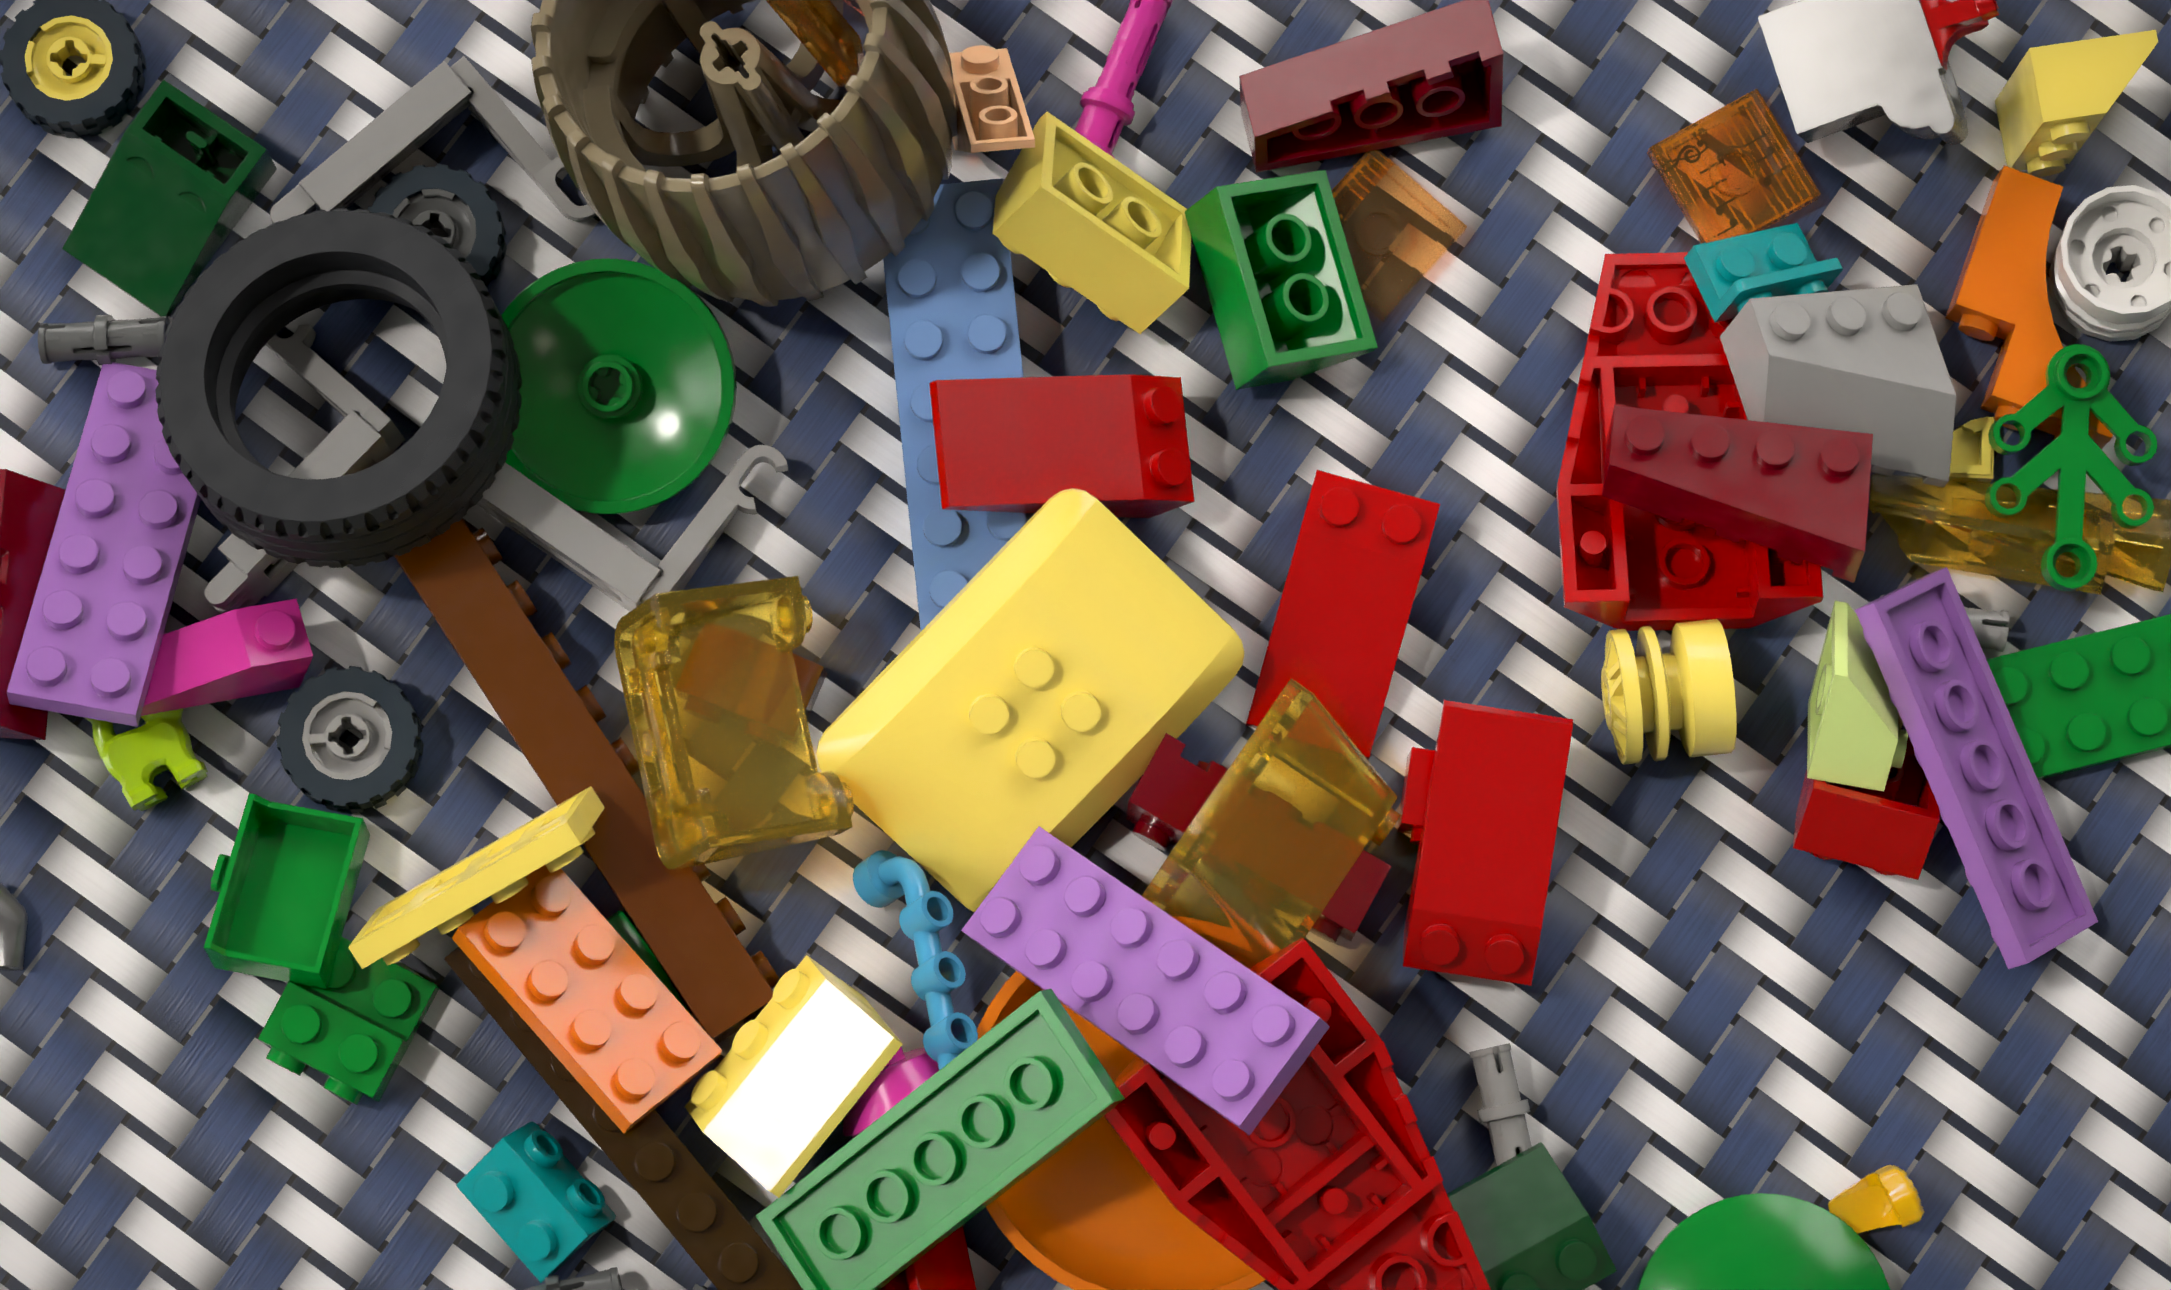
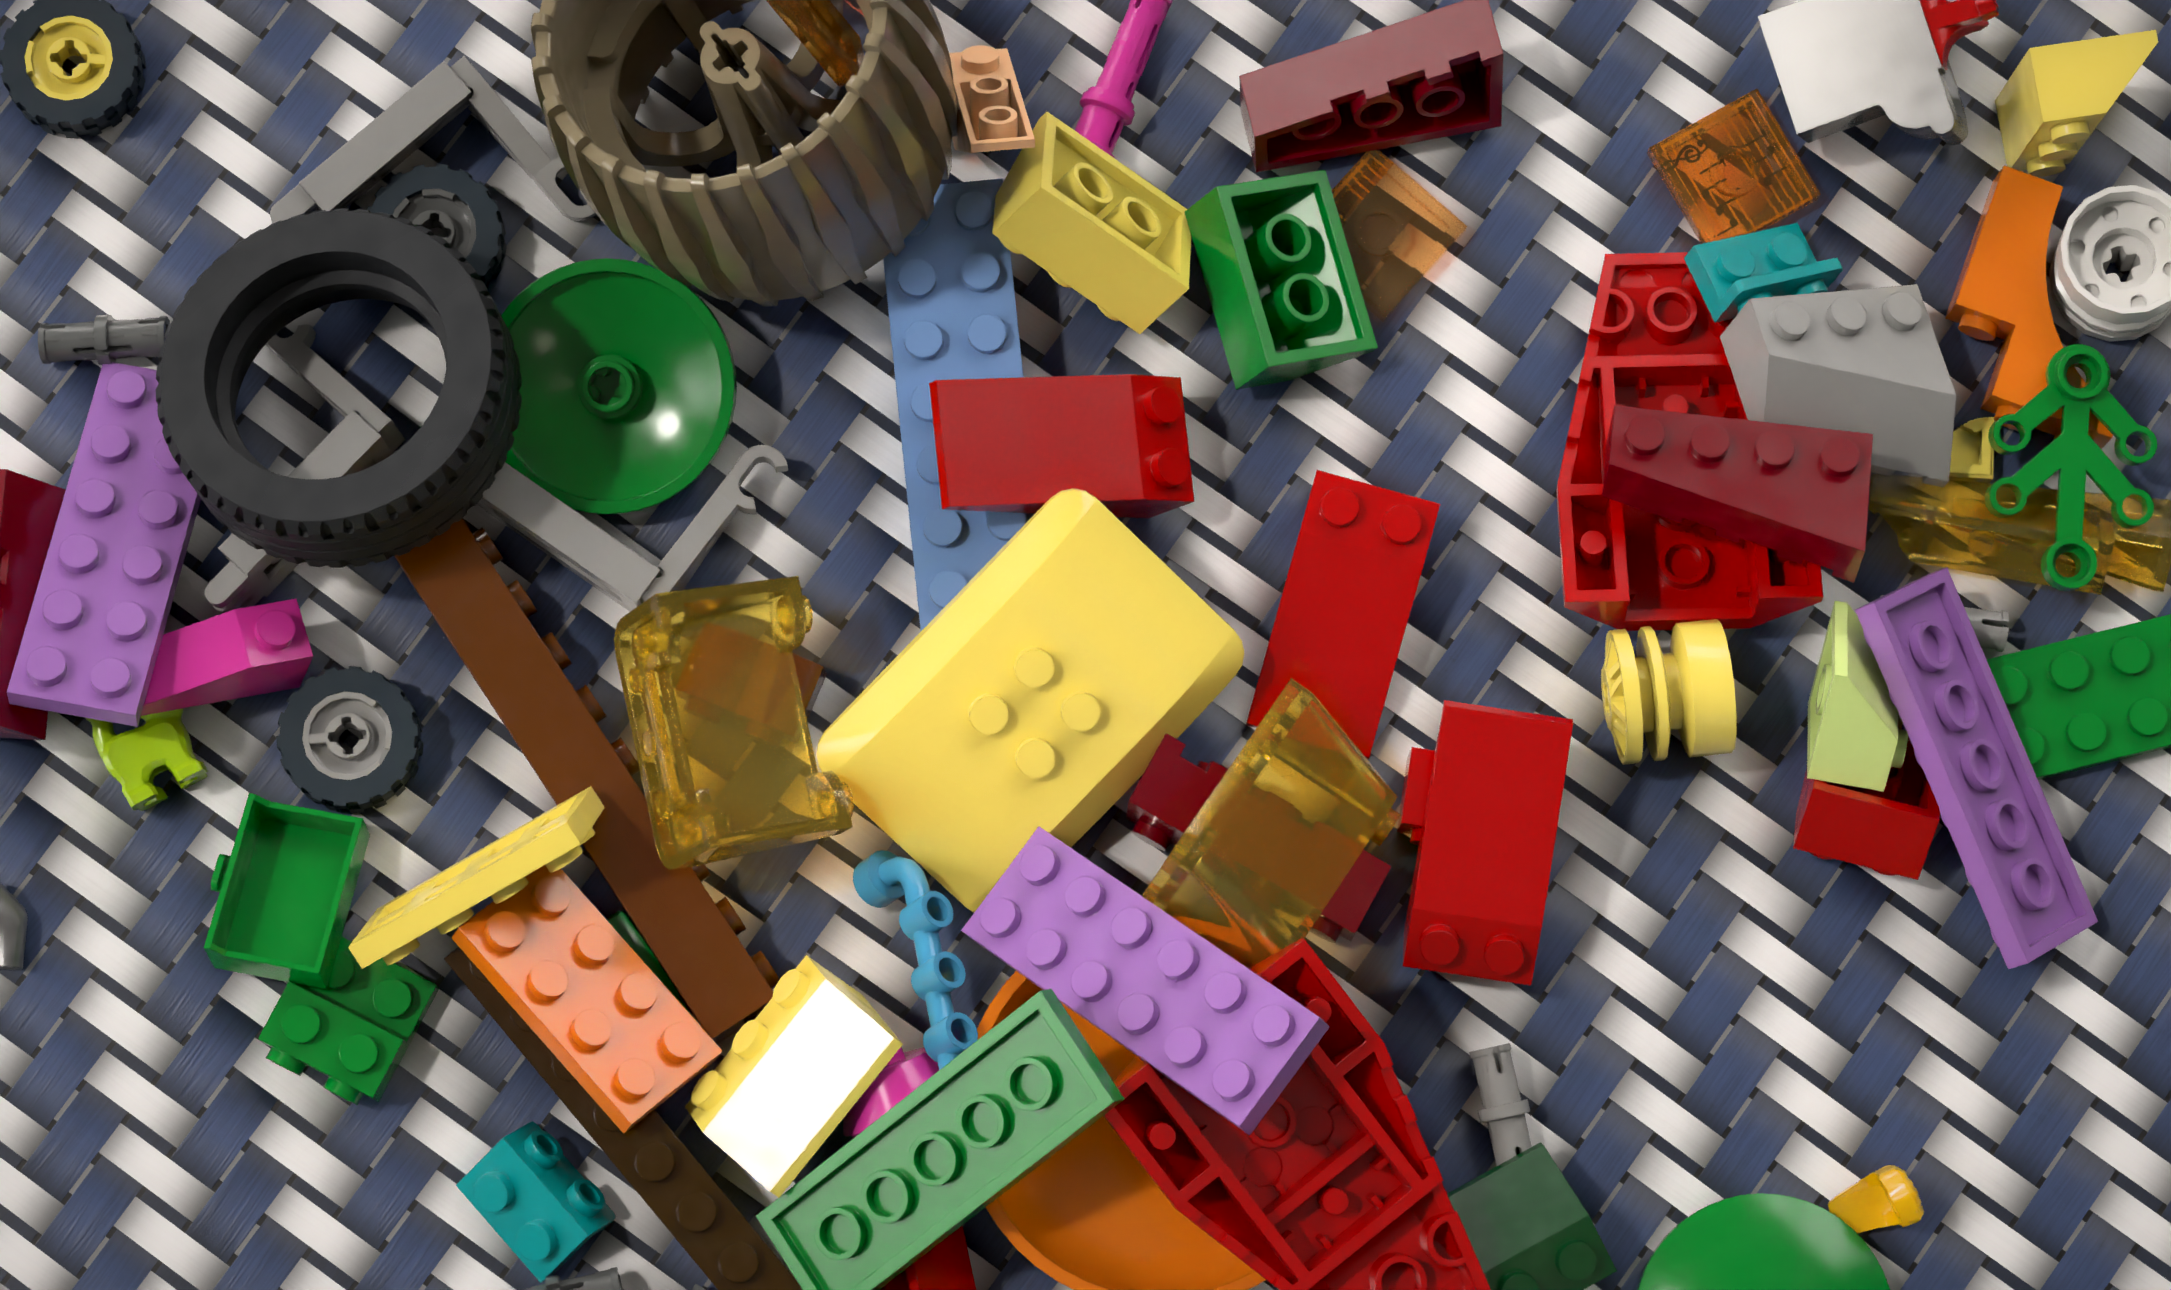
dark green slope [62,79,277,317] -> none

